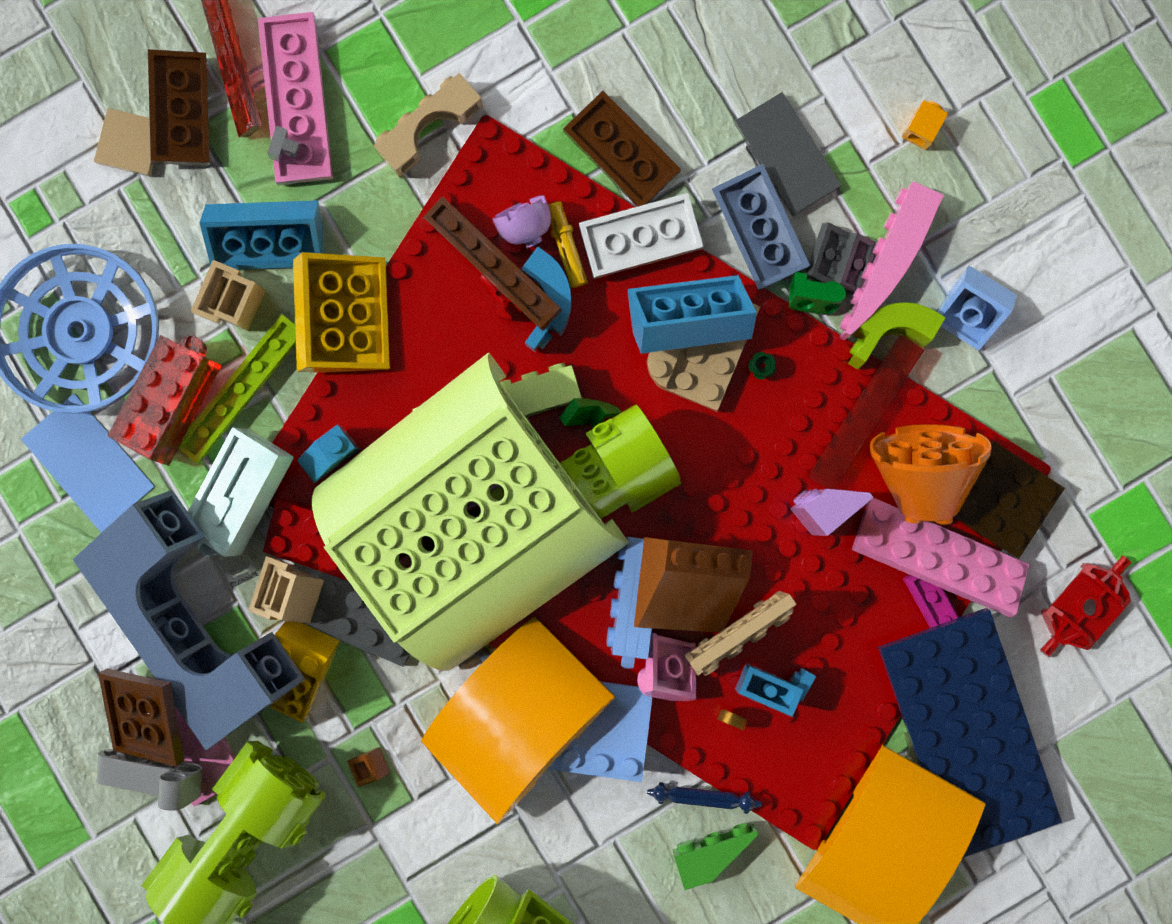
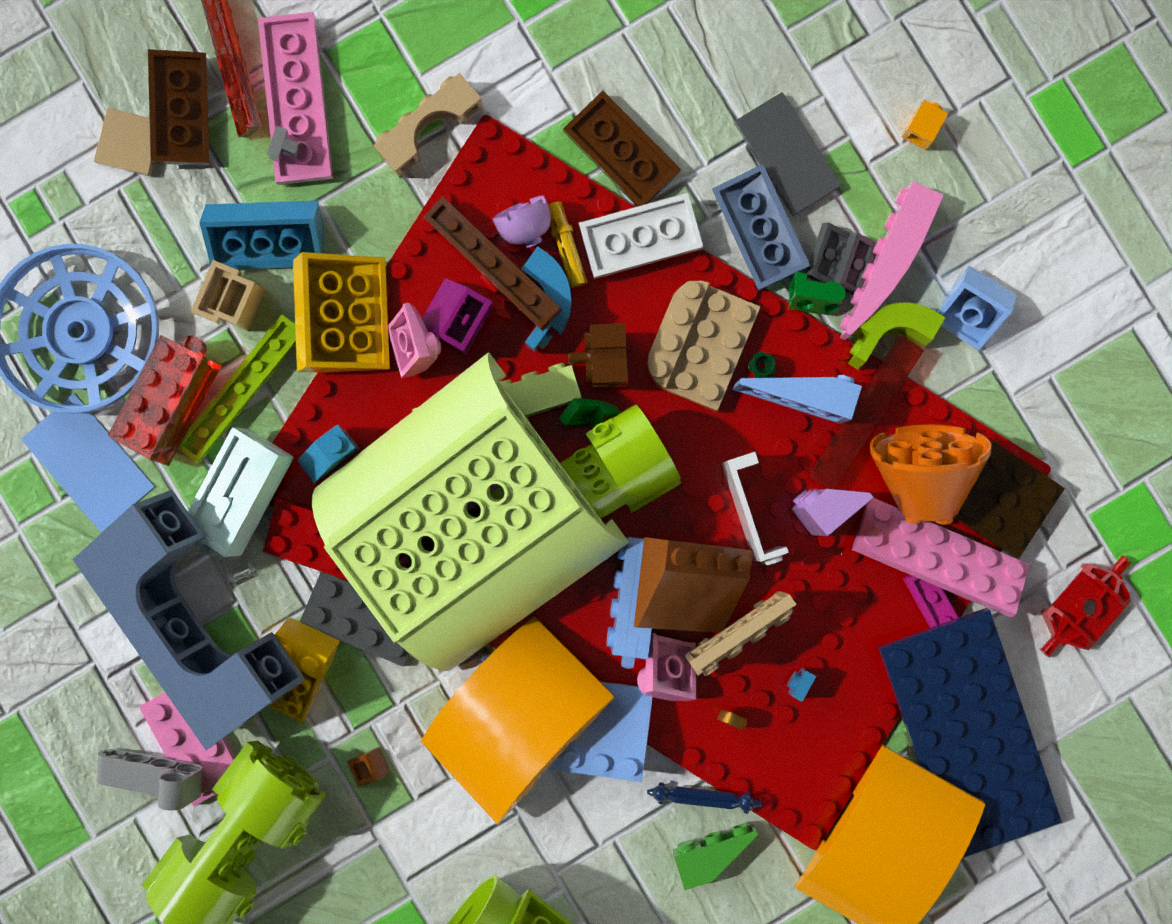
reddish brown plate [98,669,184,767] -> none
tan plate [248,556,324,624] -> none
dark azure slope [628,275,757,354] -> none
dark azure slope [735,663,804,717] -> none
none -> bright pink slope [388,303,441,378]
none -> magenta slope [422,278,494,356]
none -> reddish brown brick [568,323,628,389]
none -> white panel [721,452,789,565]
none -> light blue slope [733,375,862,424]

